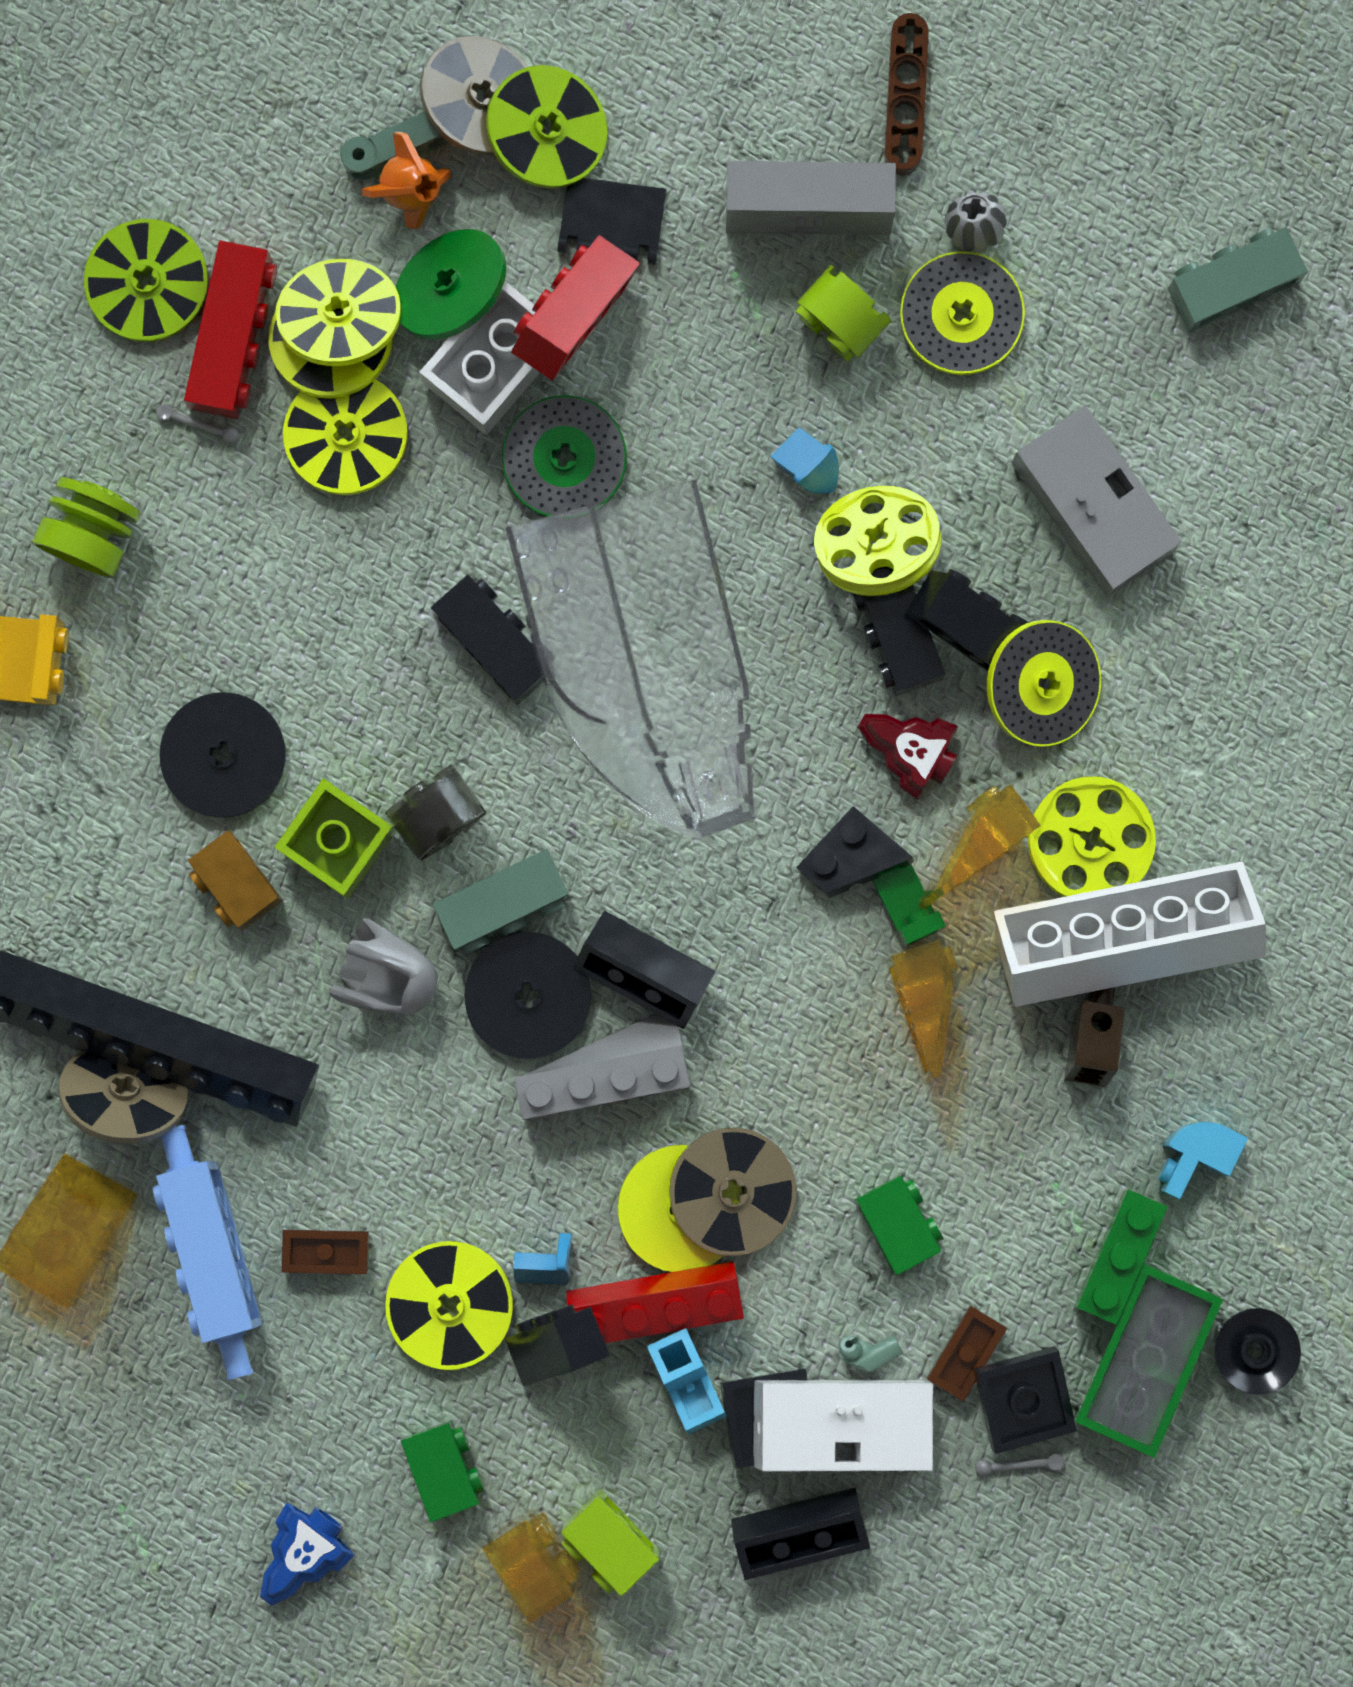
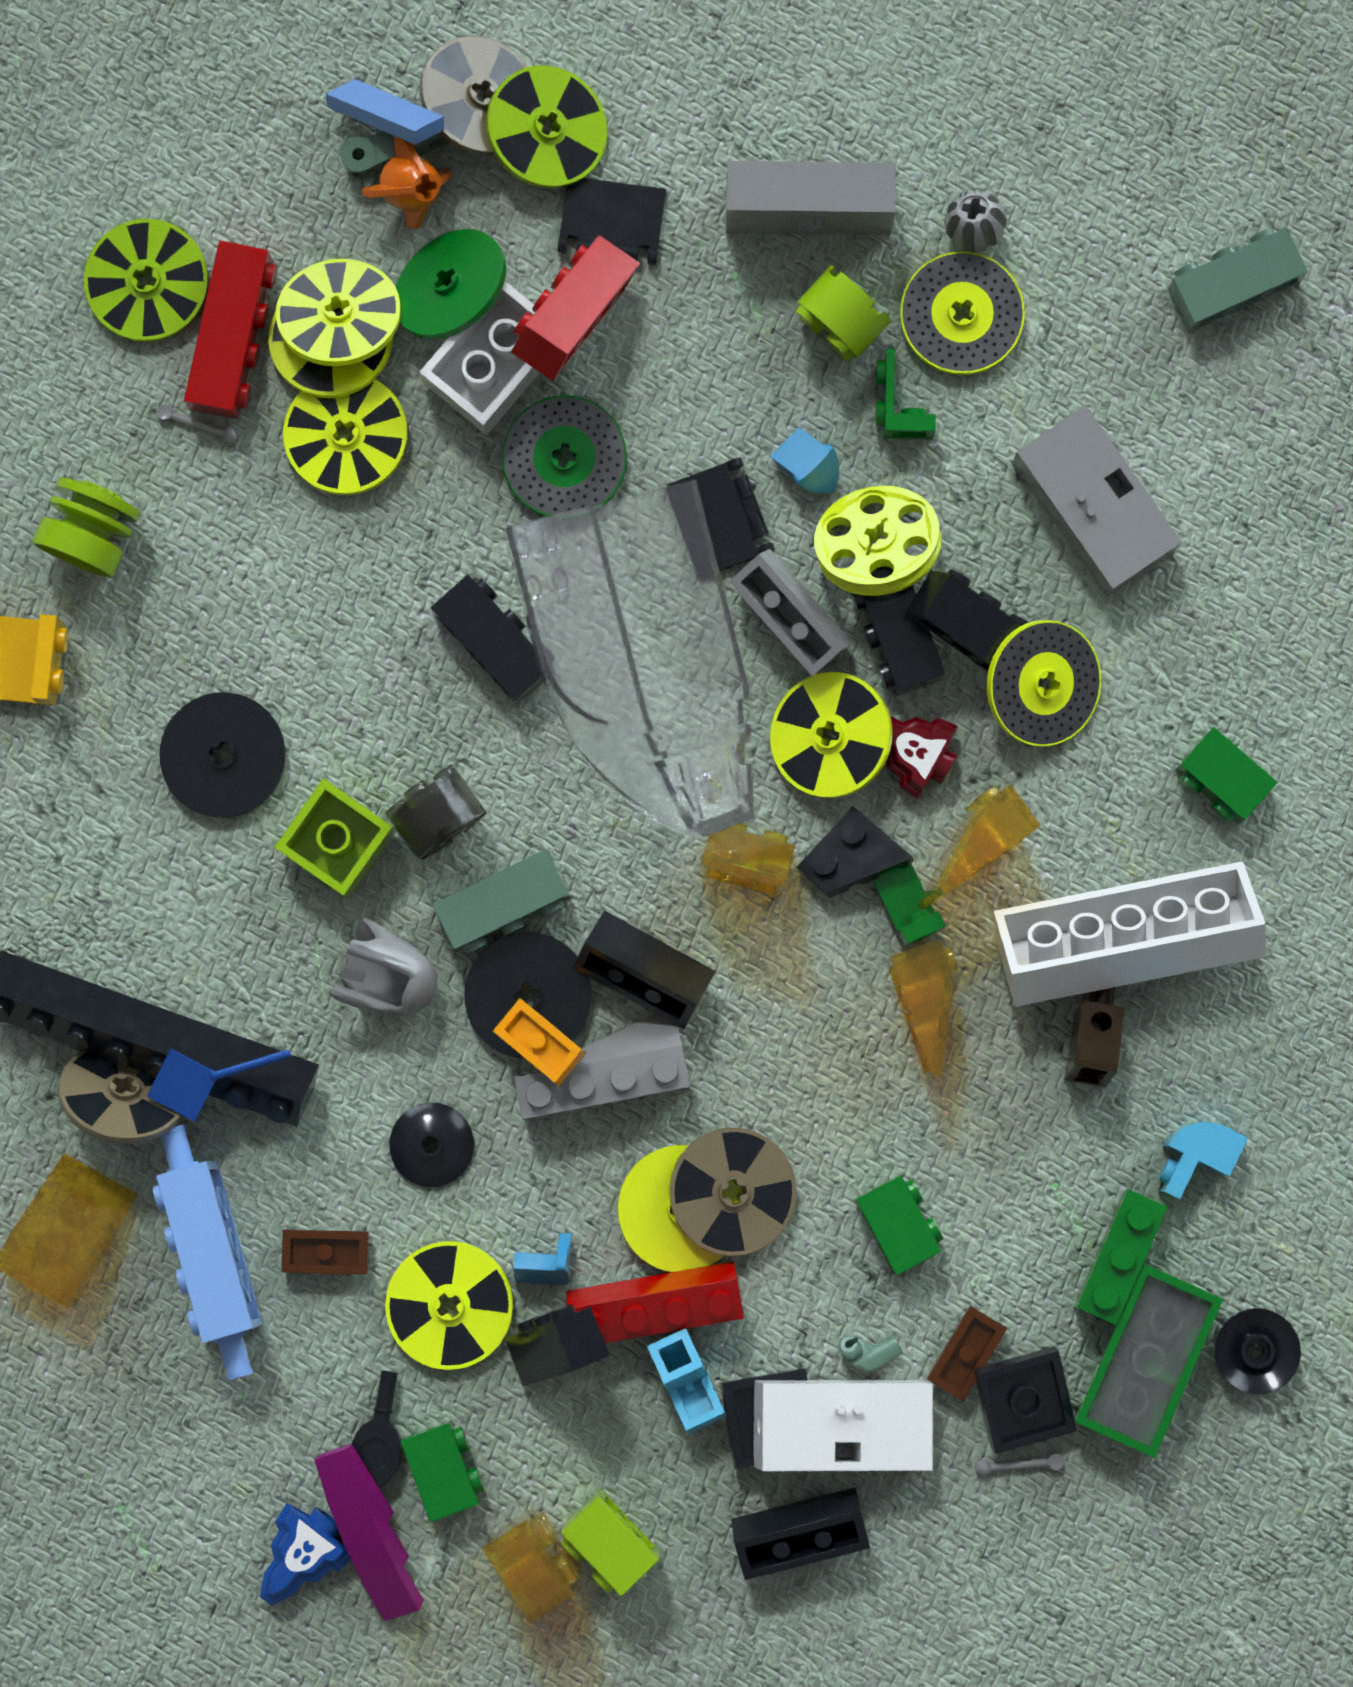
pearl gold brick [187,830,283,931] -> none
reddish brown beam [884,13,929,175] -> none
neon yellow wedge [1028,776,1156,897] -> none
none -> blue piece [147,1049,291,1122]
none -> magenta slope [314,1443,424,1621]
none -> medium blue tile [326,79,445,145]
none -> black piece [352,1370,402,1488]
none -> black dish [389,1102,474,1187]
none -> light orange plate [493,998,586,1086]
none -> black piece [667,457,775,578]
none -> clear yellow slope [700,819,795,897]
none -> light grey brick [729,549,853,677]
none -> neon yellow piece [770,672,892,798]
none -> green bracket [875,349,936,440]
none -> green brick [1175,727,1278,824]

